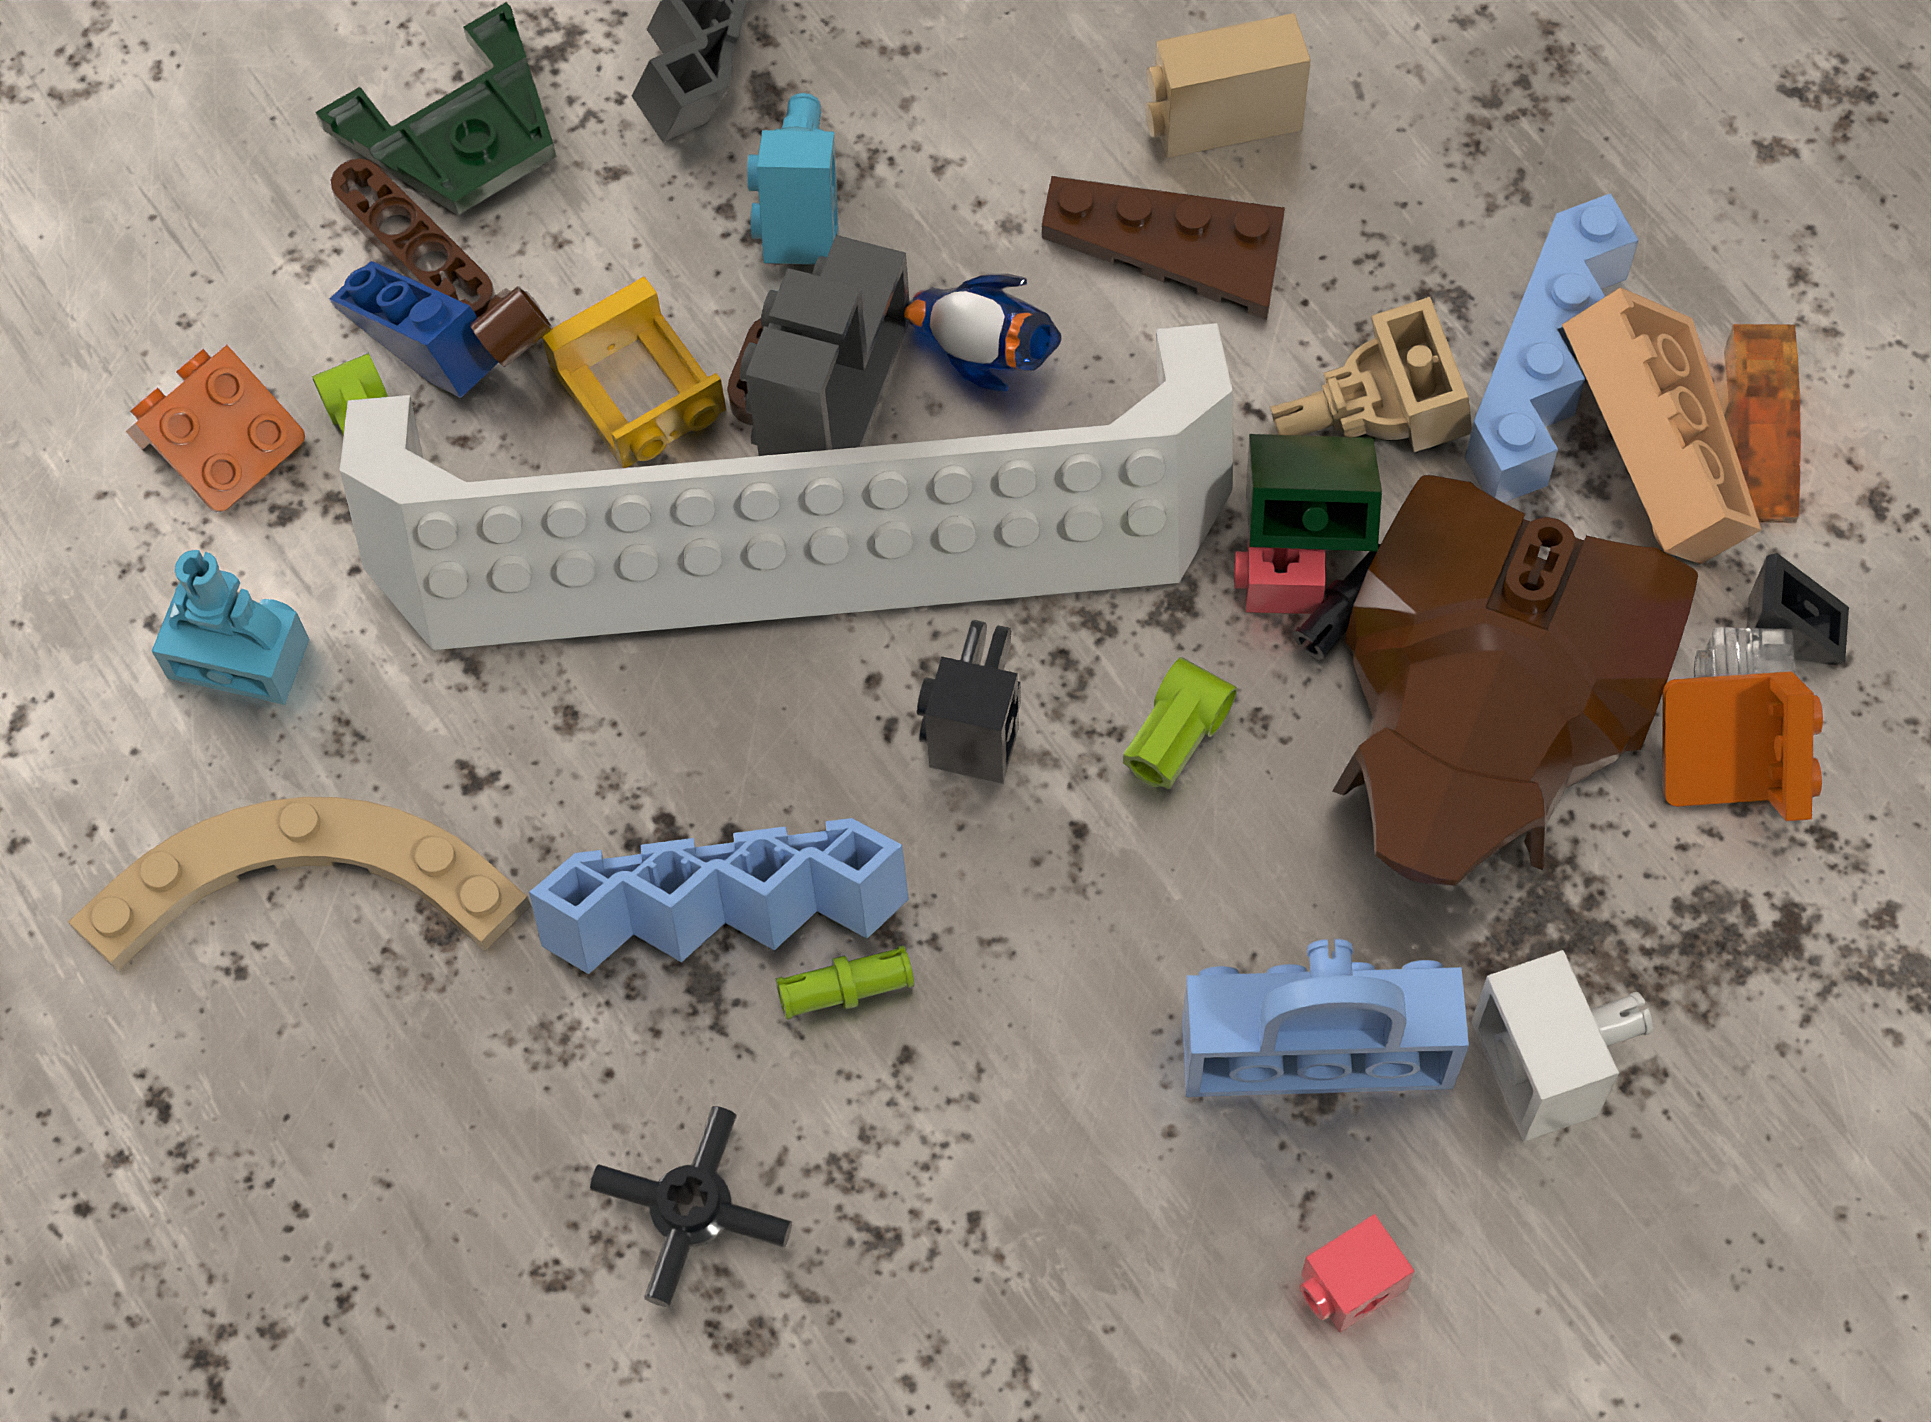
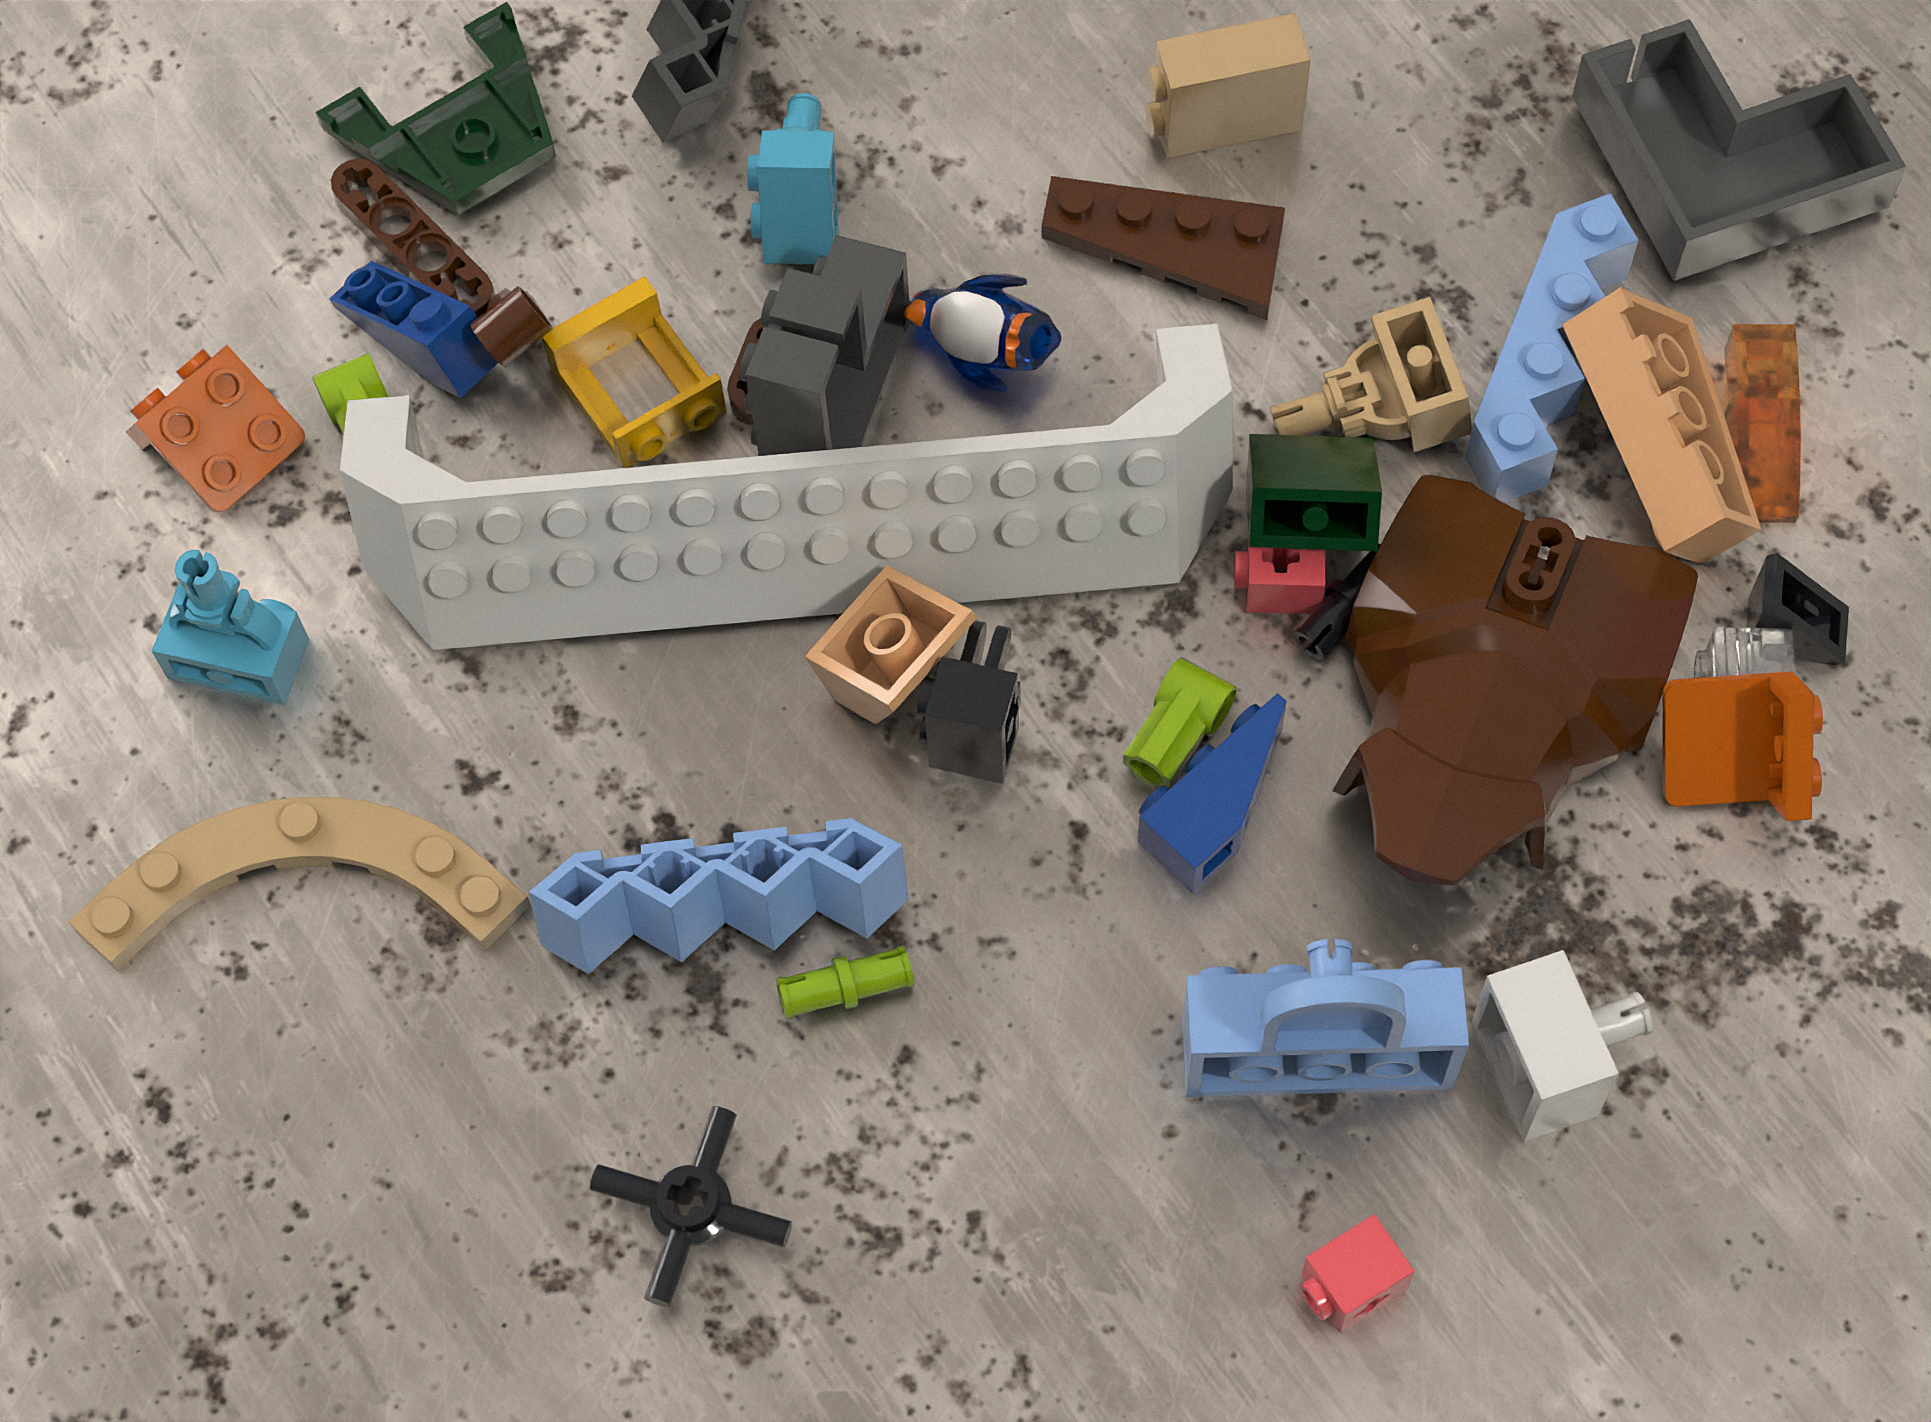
none -> light nougat slope [804,565,977,725]
none -> blue slope [1138,693,1287,893]
none -> dark grey piece [1572,19,1906,281]

